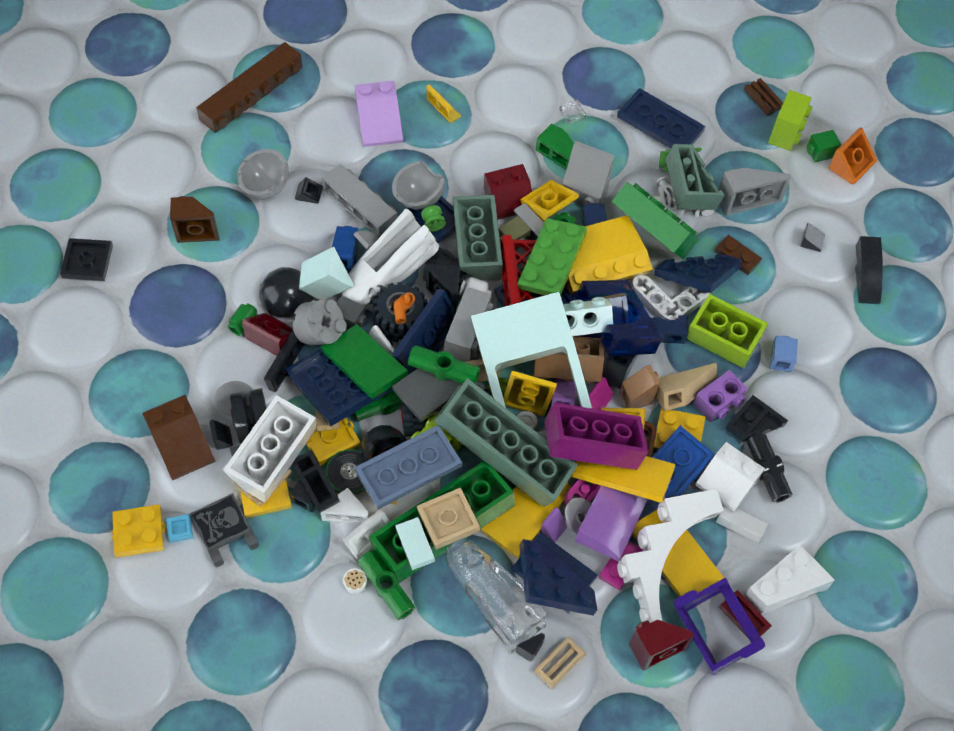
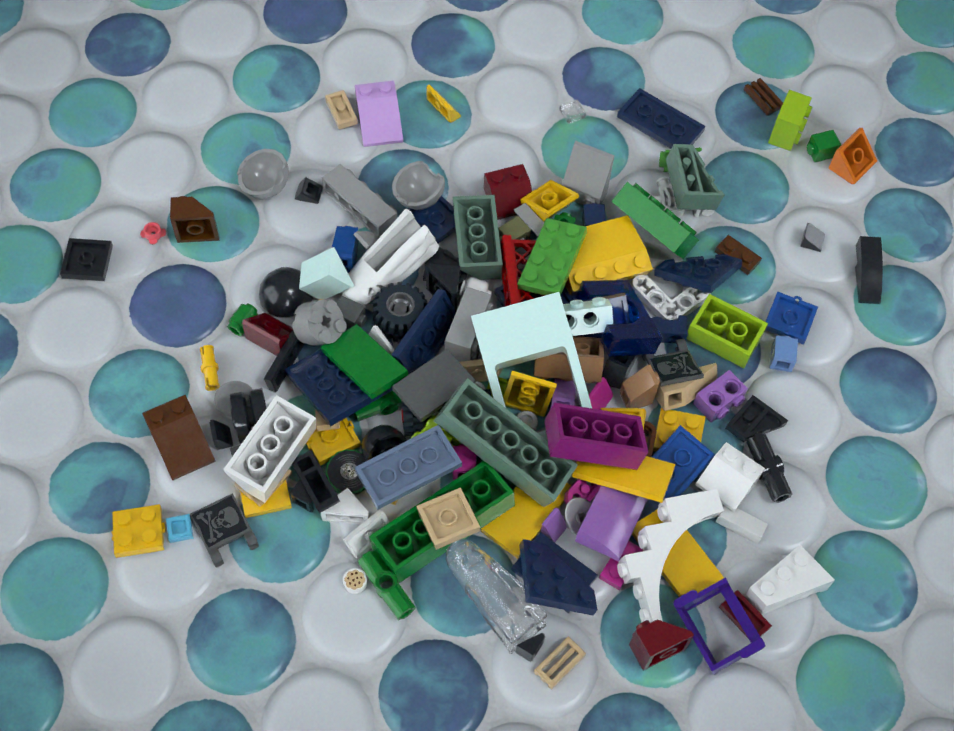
reddish brown brick [196,42,303,133] -> none
orange arm [393,292,415,324] -> none
light aqua tile [395,517,435,570] -> none
green piece [408,345,480,384] -> none
bright green wheel [421,205,446,232] -> none
green slope [536,123,574,170] -> none
light grey slope [718,168,791,216] -> none
none -> coral plate [140,222,166,244]
none -> yellow pin [199,345,220,391]
none -> tan plate [325,90,358,130]
none -> dark pink brick [453,444,476,481]
none -> flag [642,339,704,386]
none -> blue plate [766,291,818,345]

